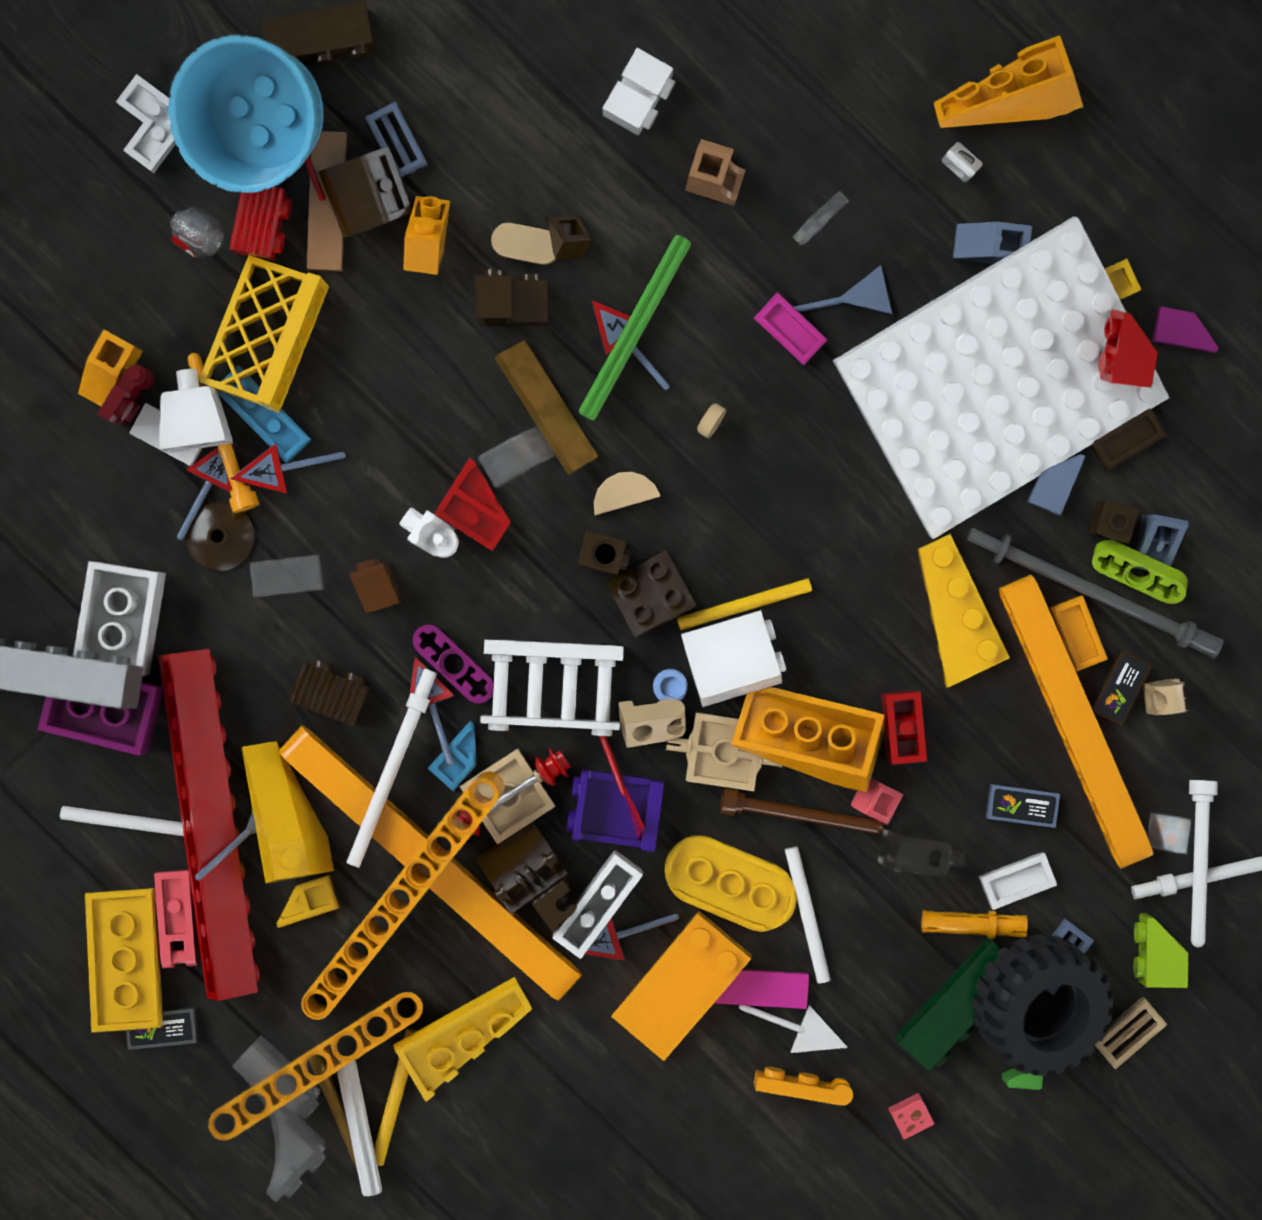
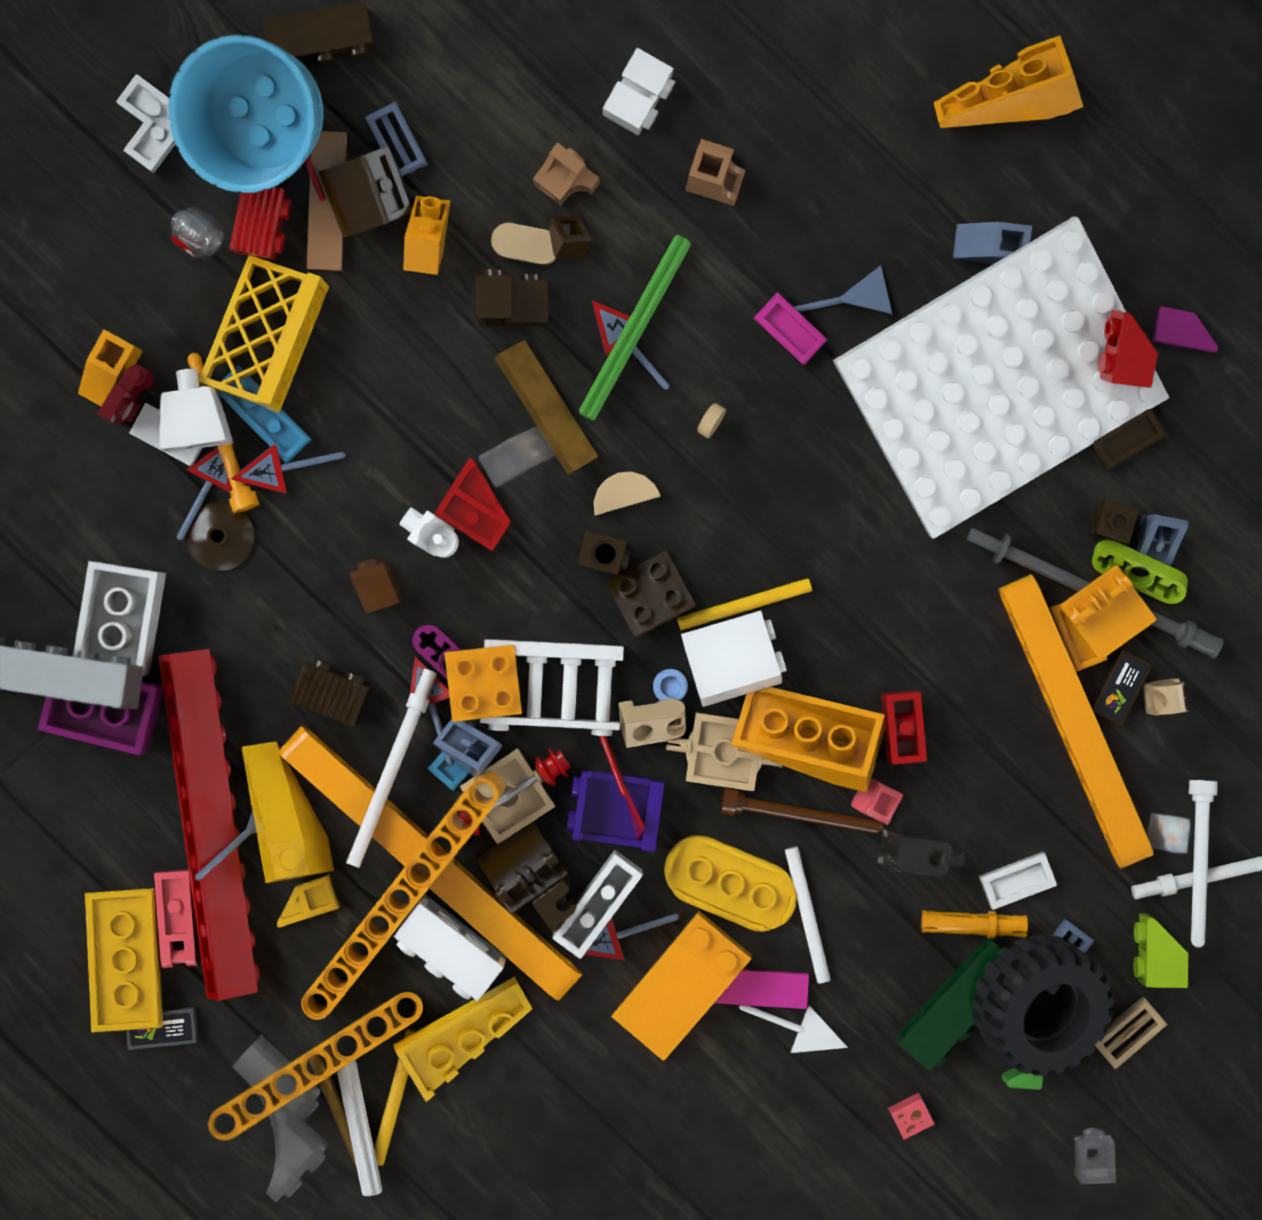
white bar [60,806,184,836] -> none
clear tile [250,555,324,597] -> none
light orange plate [754,1067,853,1105] -> none
clear tile [793,191,848,245] -> none
yellow wing [918,534,1010,688] -> none
white slope [942,142,982,182] -> none
tile [986,784,1060,828] -> none
sand blue tile [1027,454,1085,515] -> none
yellow plate [1104,259,1141,300] -> none
none -> white brick [394,894,507,1001]
none -> sand blue slope [433,719,502,777]
none -> light orange hinge [445,645,522,722]
none -> medium nougat brick [533,142,600,206]
none -> light orange hinge [1060,564,1157,660]
none -> clear brick [1074,1129,1116,1184]

